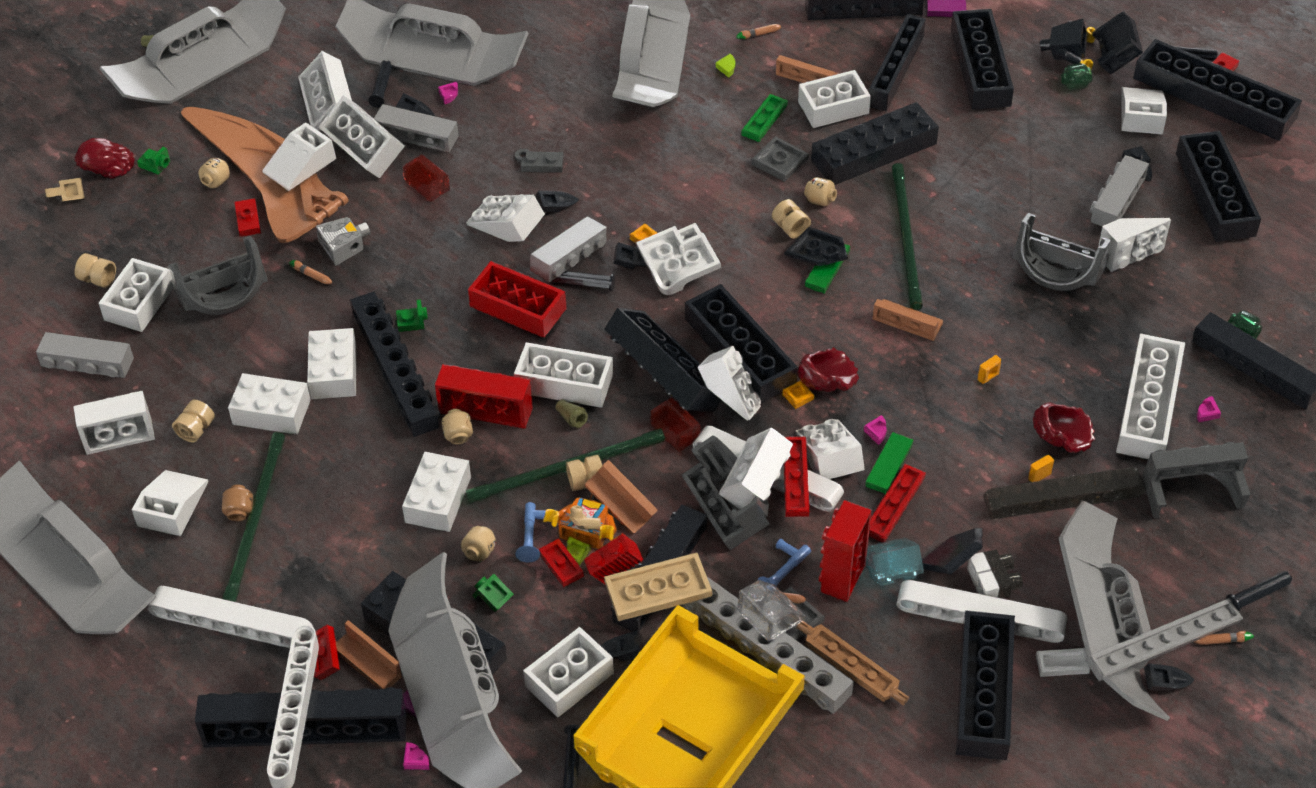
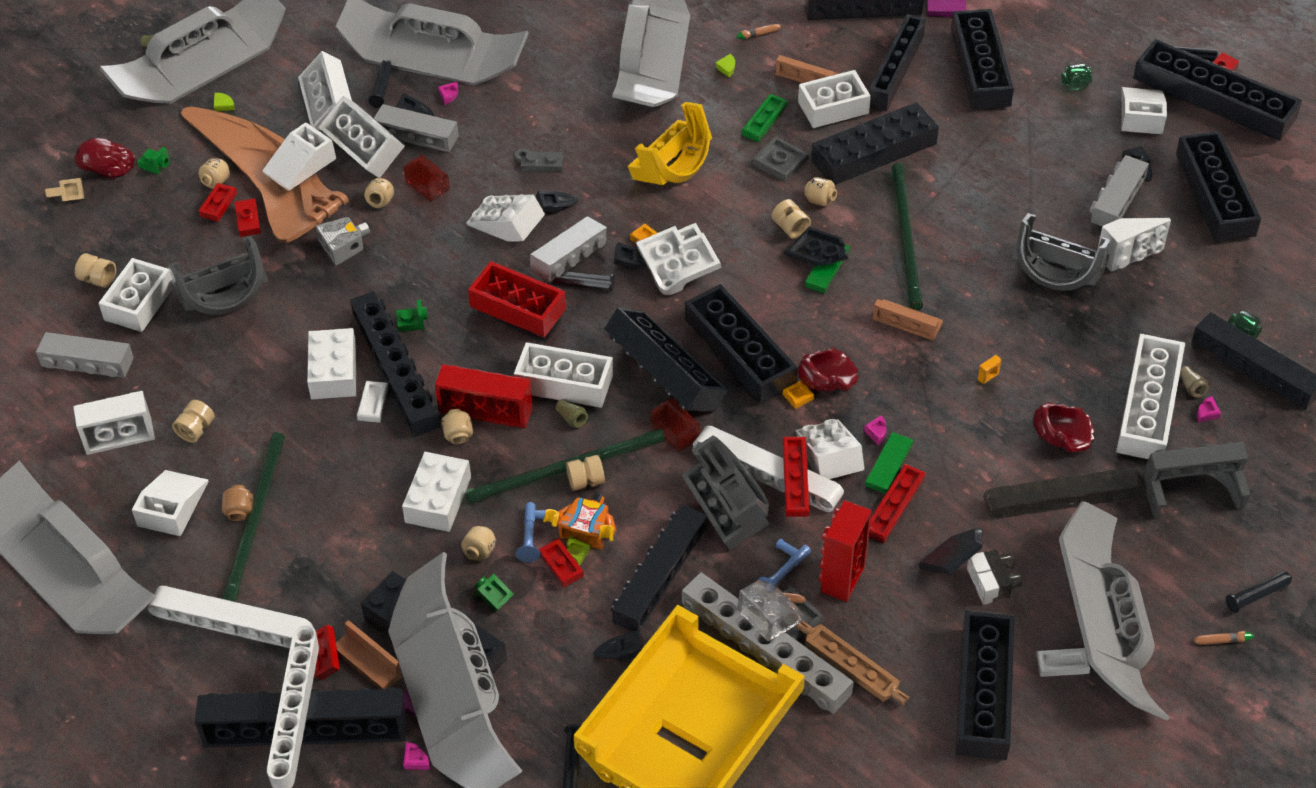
white brick [228,373,311,434] -> none
nougat piece [289,260,332,285] -> none
white brick [523,627,614,717] -> none
tan arm [569,505,601,530] -> none
red brick [584,533,643,585] -> none
nougat panel [585,460,658,535] -> none
tan plate [604,553,712,621] -> none
white slope [698,346,761,421] -> none
white brick [719,428,793,509] -> none
clear light blue slope [866,538,924,585] -> none
white beam [896,580,1067,643] -> none
light orange tile [1028,455,1054,484] -> none
black torso [1040,19,1095,75] -> none
light grey tile [1085,598,1243,681] -> none
black panel [1092,11,1143,74] -> none
black plate [1144,663,1194,693] -> none
none -> red plate [198,183,237,222]
none -> lime tile [214,93,235,111]
none -> white tile [357,381,389,423]
none -> tan head [364,178,394,208]
none -> yellow piece [628,102,712,185]
none -> dark tan cone [1179,366,1209,398]

